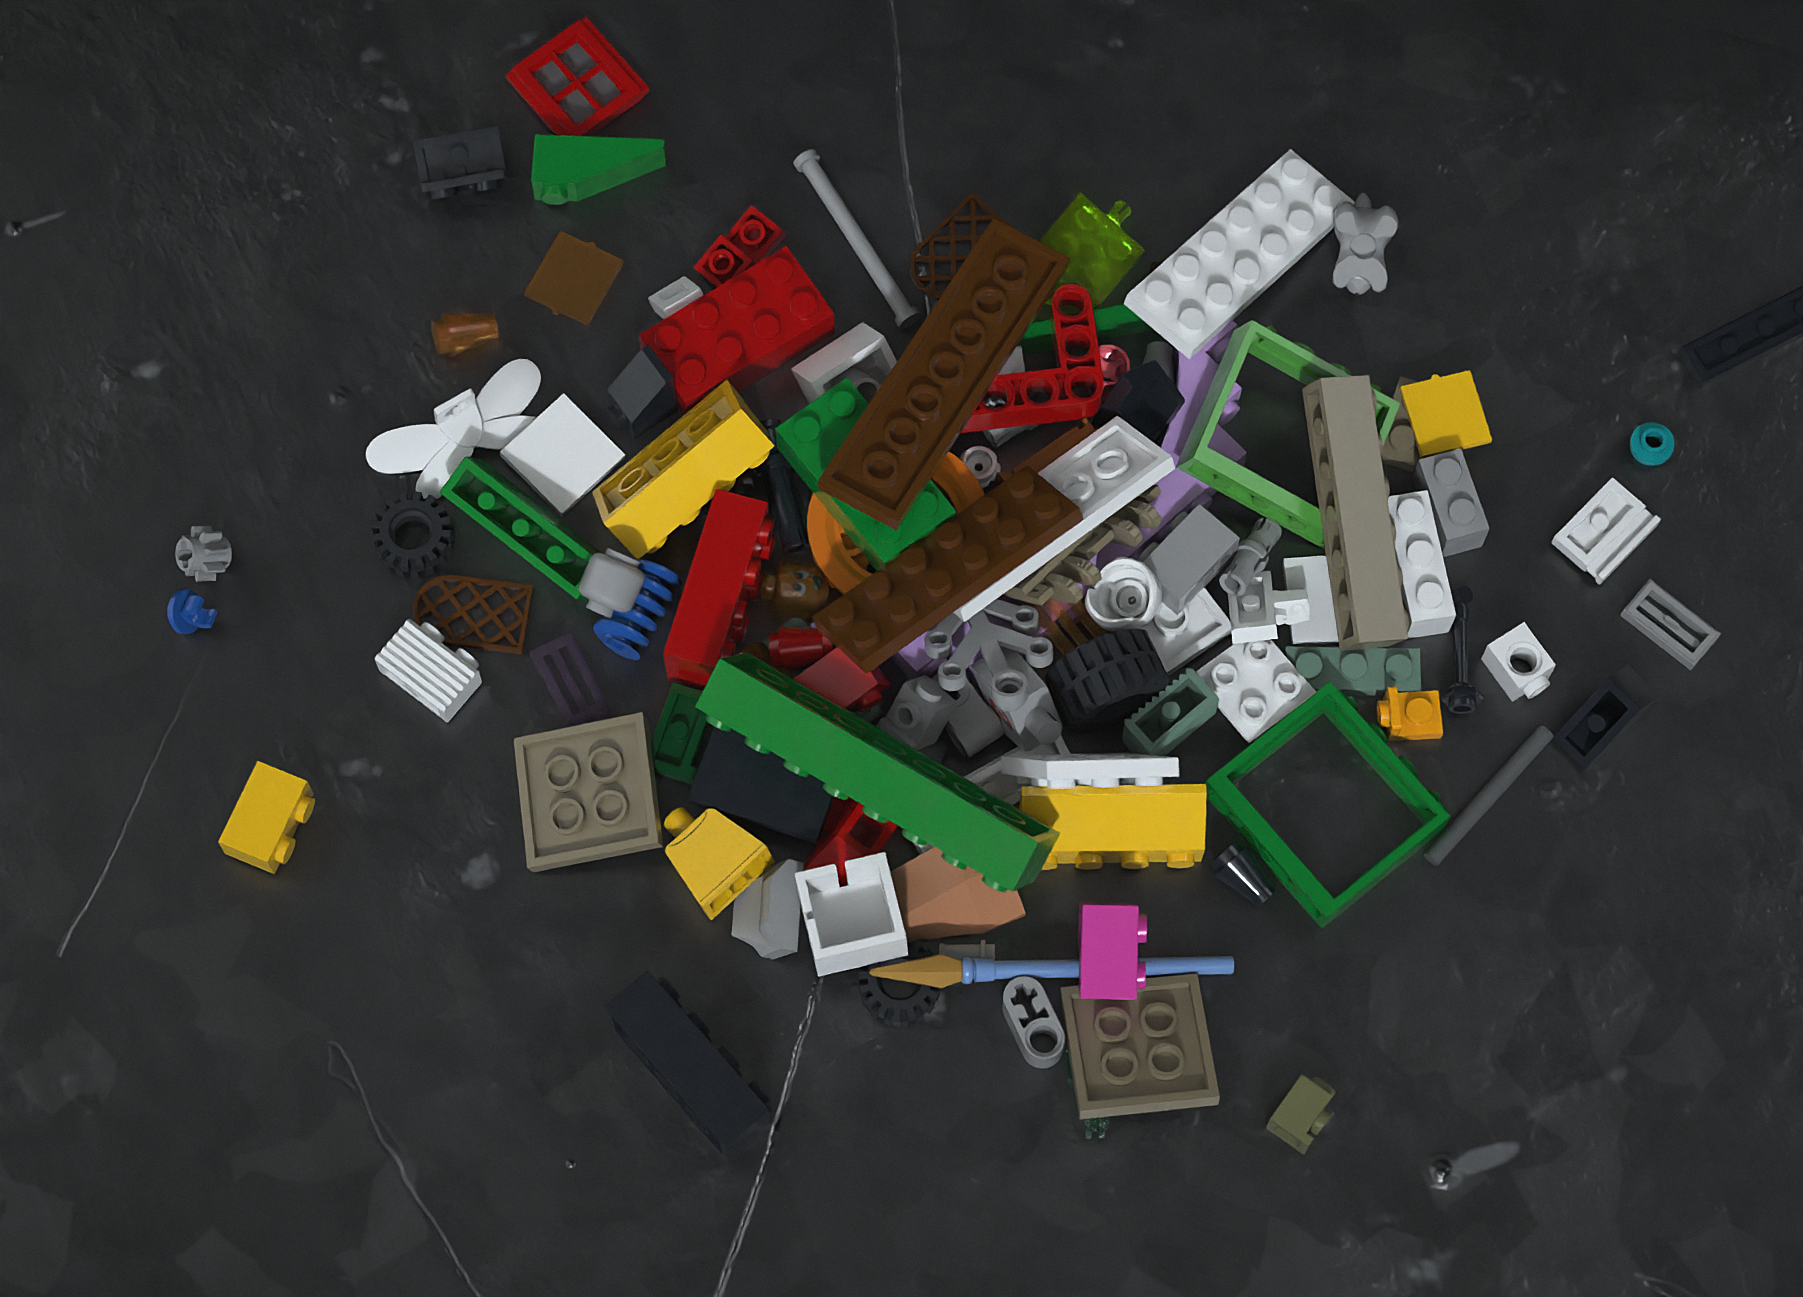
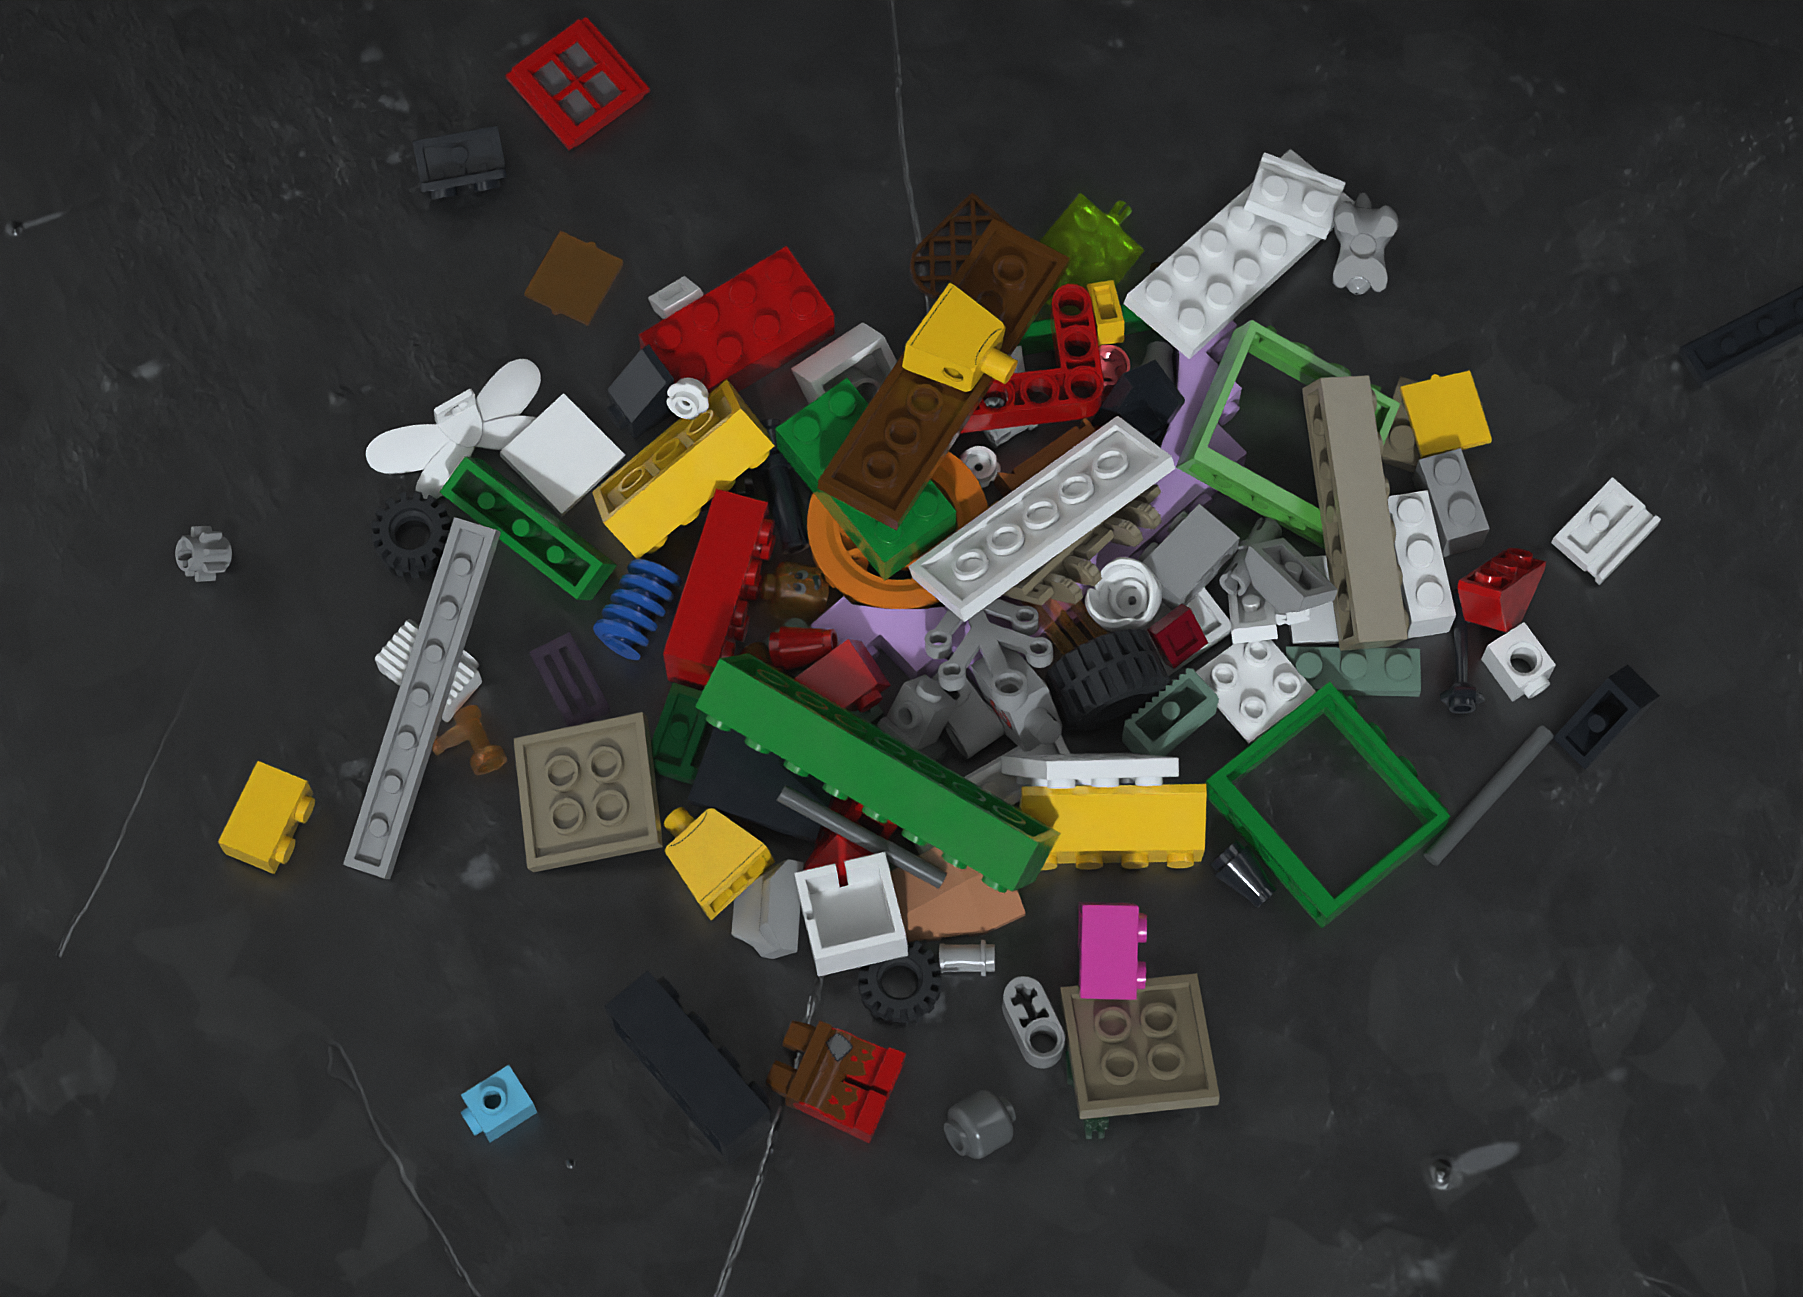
blue plate [167,589,218,634] -> none
reddish brown window [413,575,534,655] -> none
clear orange cone [431,313,499,357] -> none
green slope [531,134,667,205] -> none
light grey head [578,548,645,618] -> none
red slope [693,205,787,287] -> none
light grey bar [793,149,921,329] -> none
reddish brown plate [812,465,1083,674] -> none
medium blue piece [870,954,1234,988] -> none
olive brick [1266,1075,1336,1155] -> none
light orange bracket [1377,686,1443,742] -> none
light grey tile [1620,579,1721,670] -> none
teal plate [1629,422,1675,466] -> none
none -> light grey plate [343,517,501,879]
none -> clear orange piece [432,705,507,775]
none -> medium azure brick [460,1065,537,1142]
none -> white plate [666,378,709,420]
none -> hips [765,1020,906,1144]
none -> dark grey bar [777,784,947,889]
none -> yellow torso [902,283,1018,392]
none -> dark grey head [944,1089,1016,1159]
none -> yellow piece [1086,280,1124,346]
none -> dark red plate [1147,603,1208,669]
none -> white plate [1243,152,1346,240]
none -> light grey slope [1245,538,1338,613]
none -> red slope [1457,548,1546,632]

